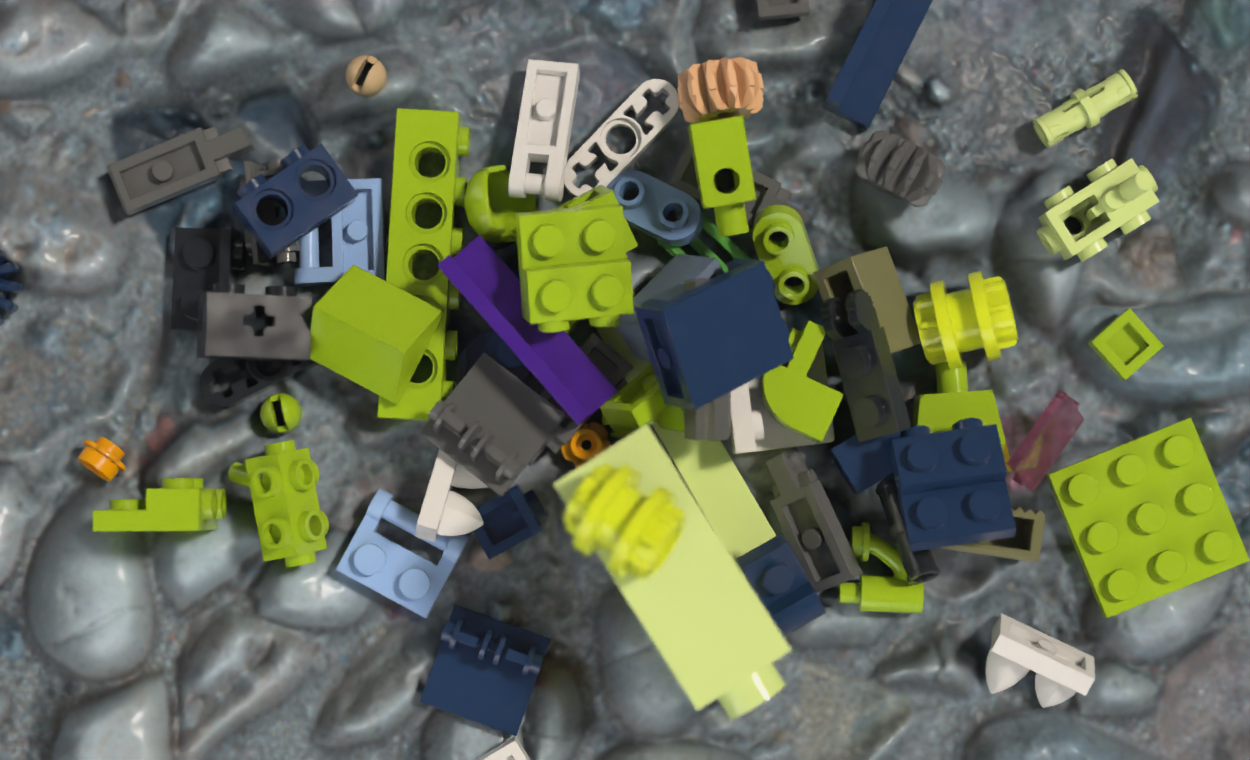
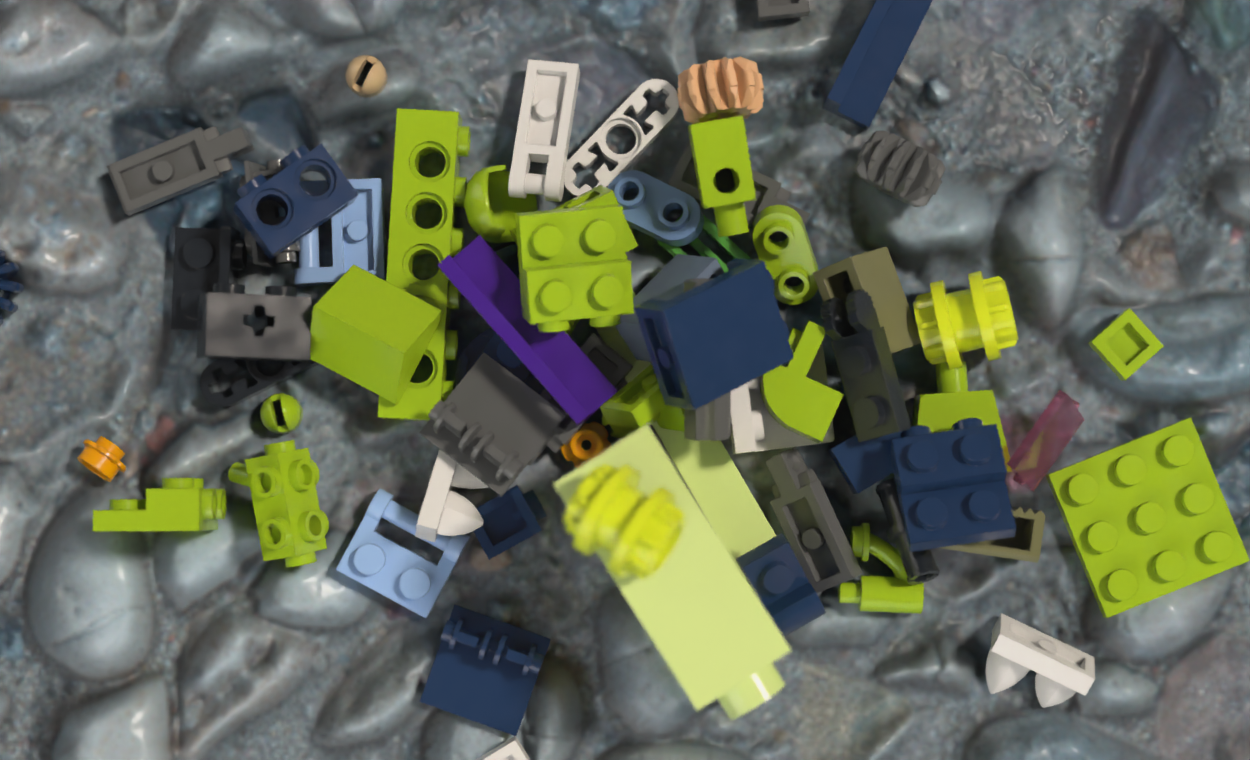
yellowish green pin [1032,69,1138,148] -> none
yellowish green brick [1037,158,1160,262] -> none

